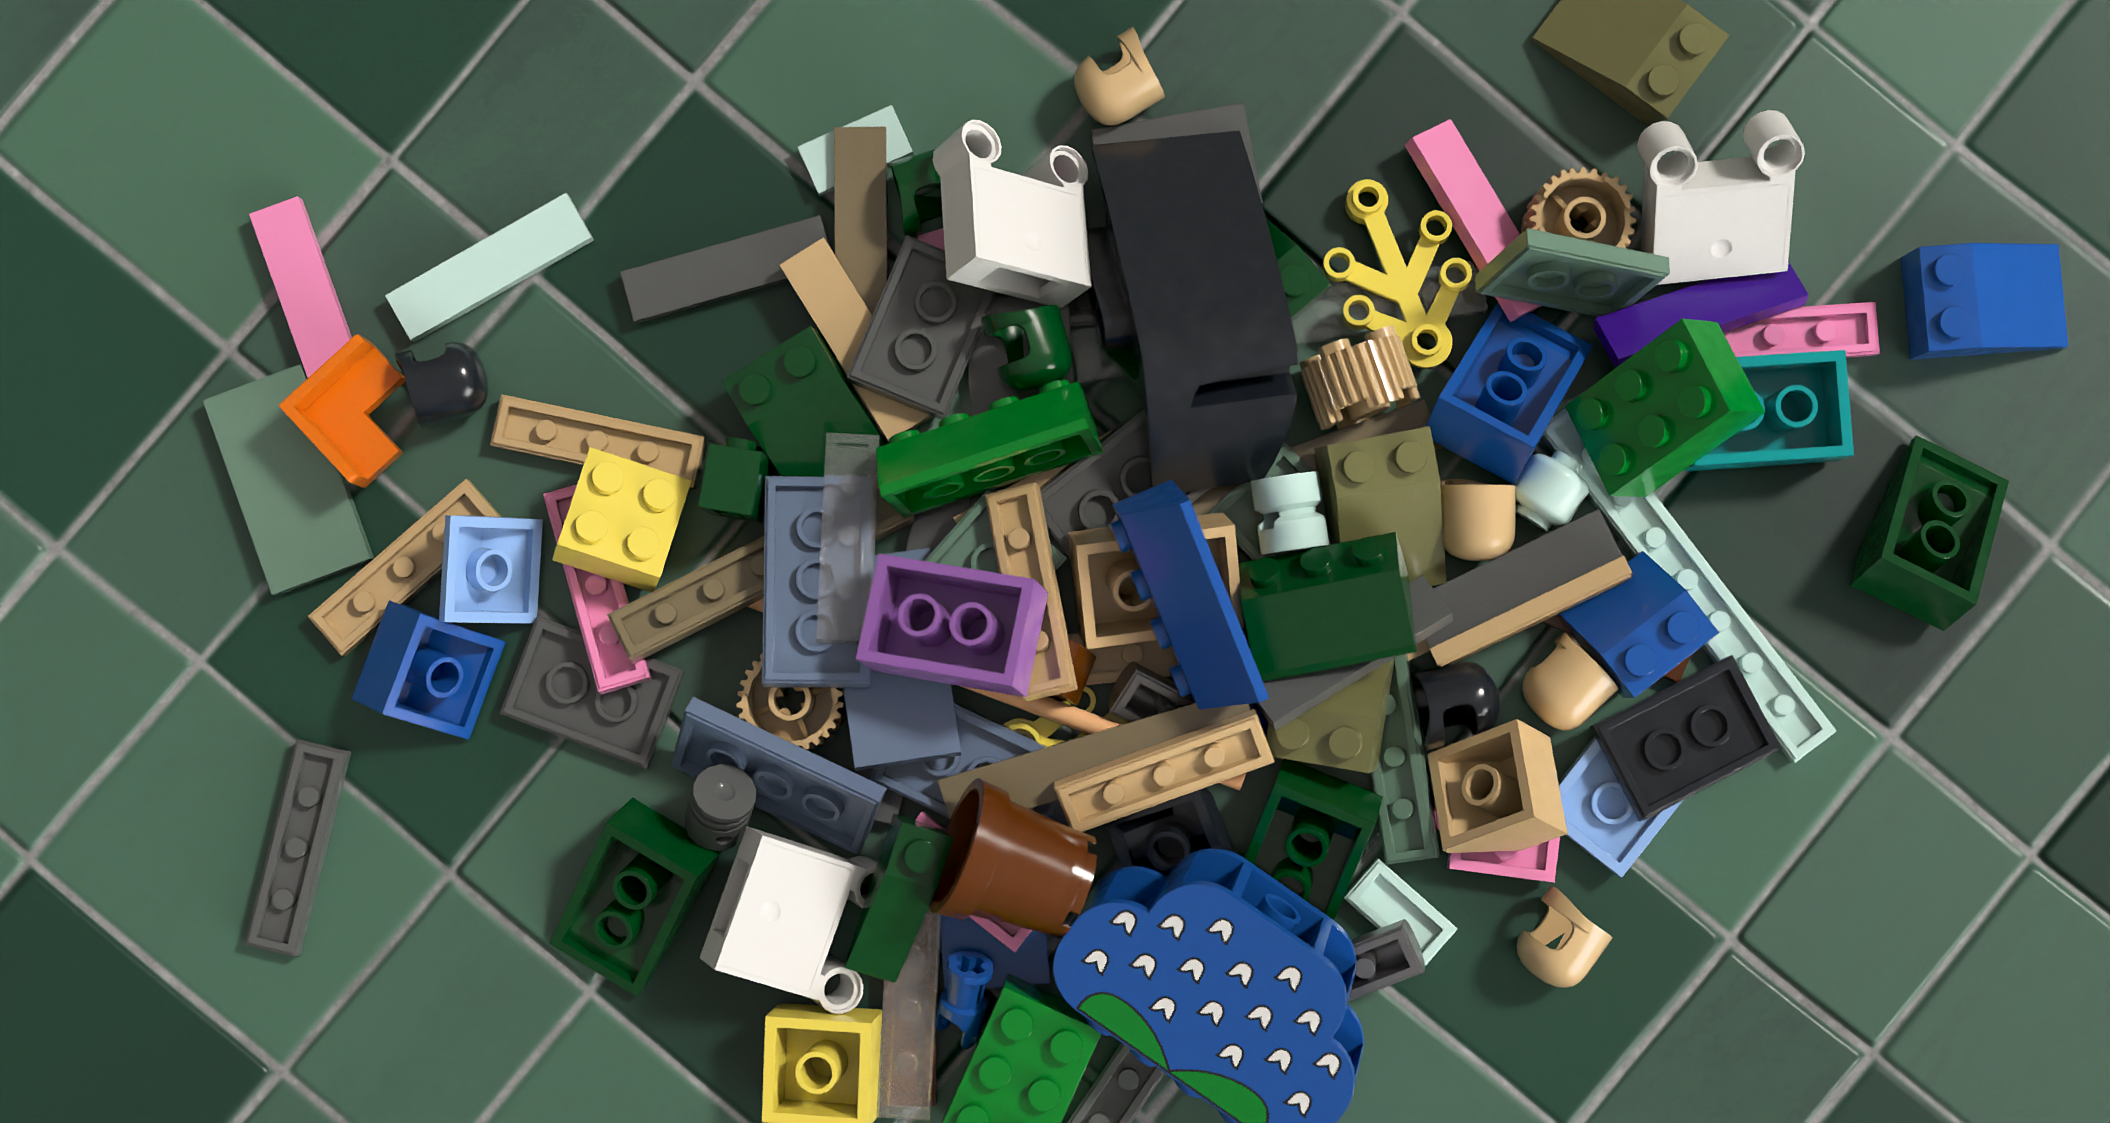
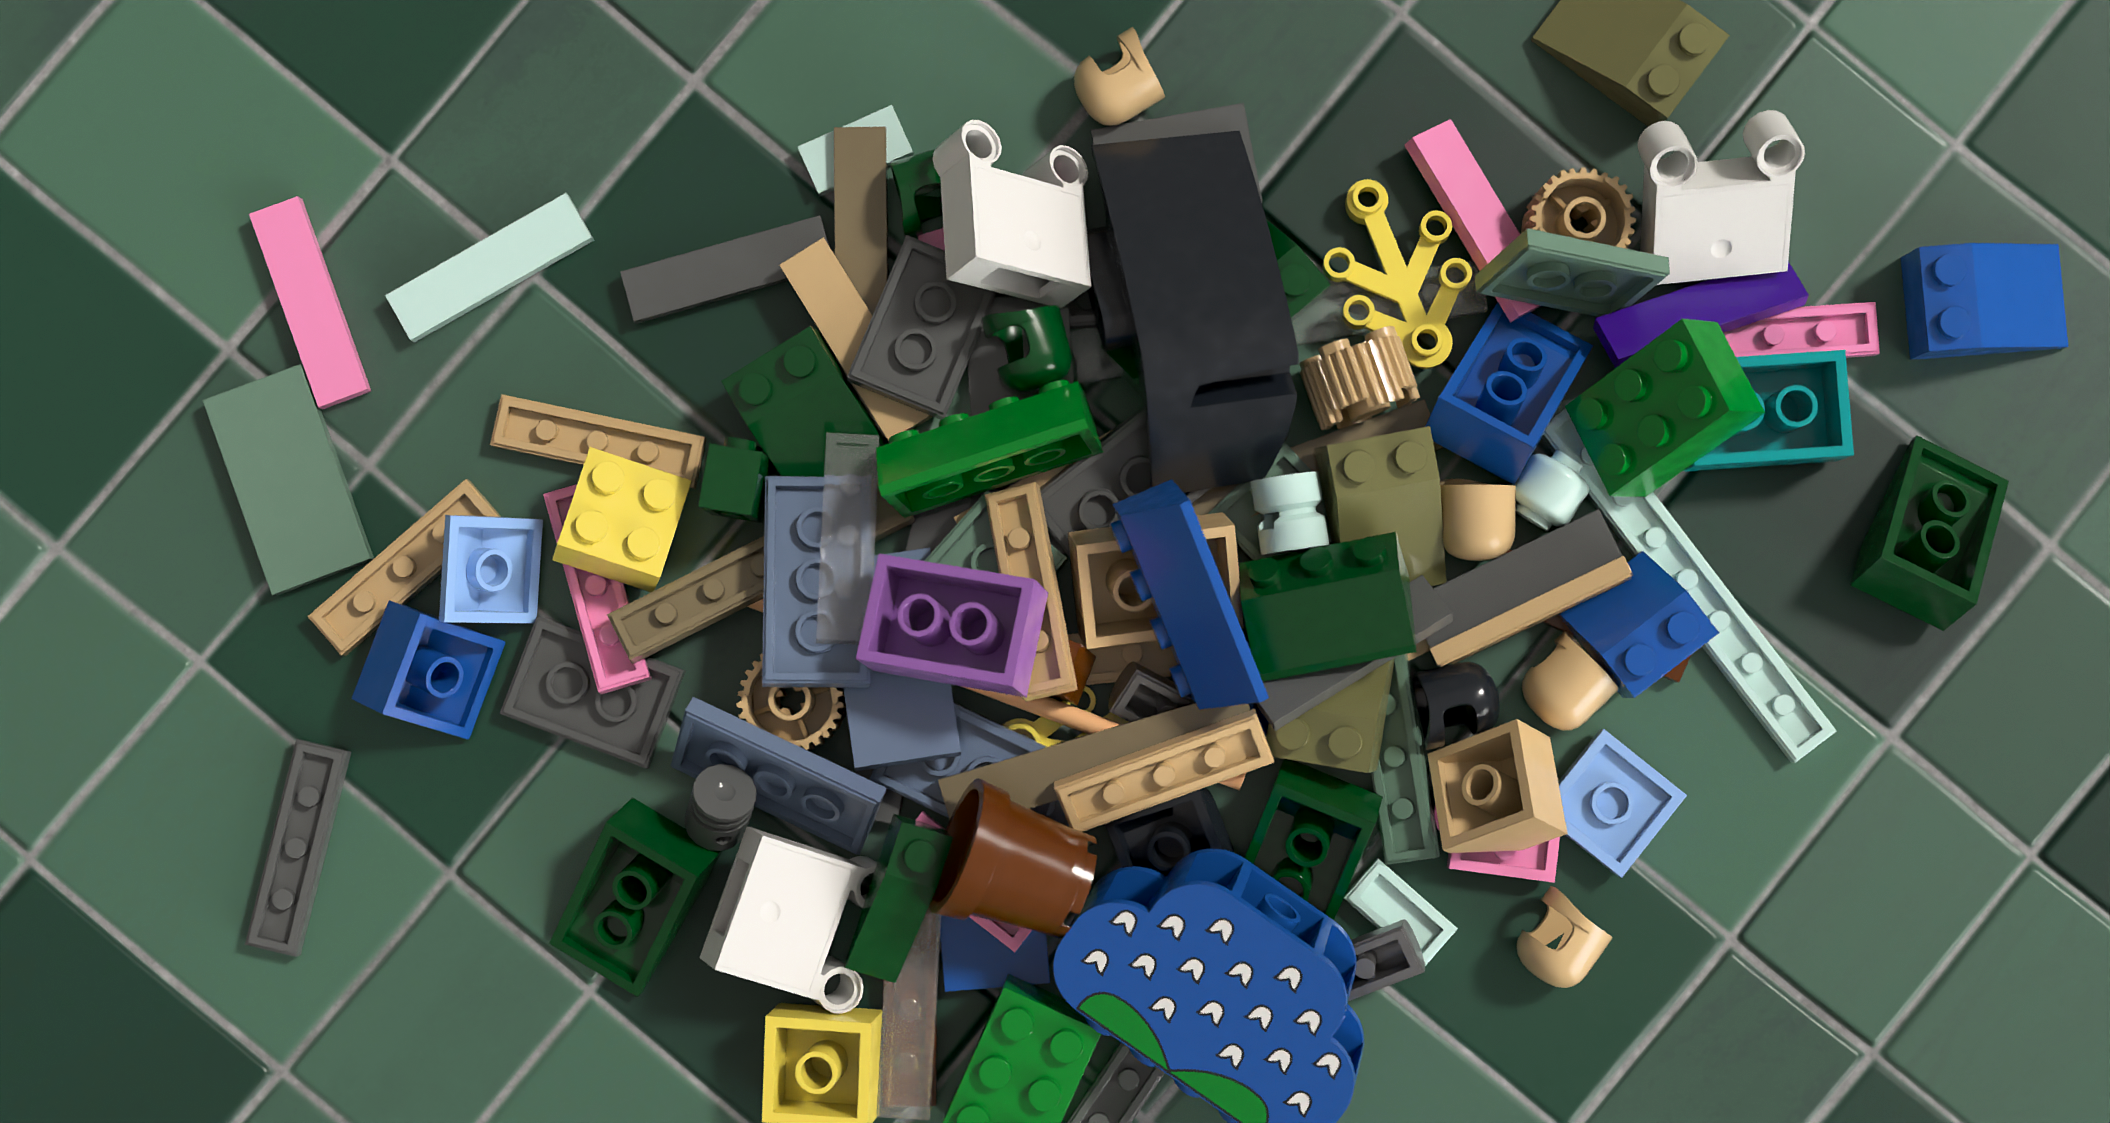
orange panel [278,334,406,488] -> none
black helmet [394,342,488,428] -> none
blue piece [935,950,994,1050] -> none
black tile [1590,655,1782,821] -> none

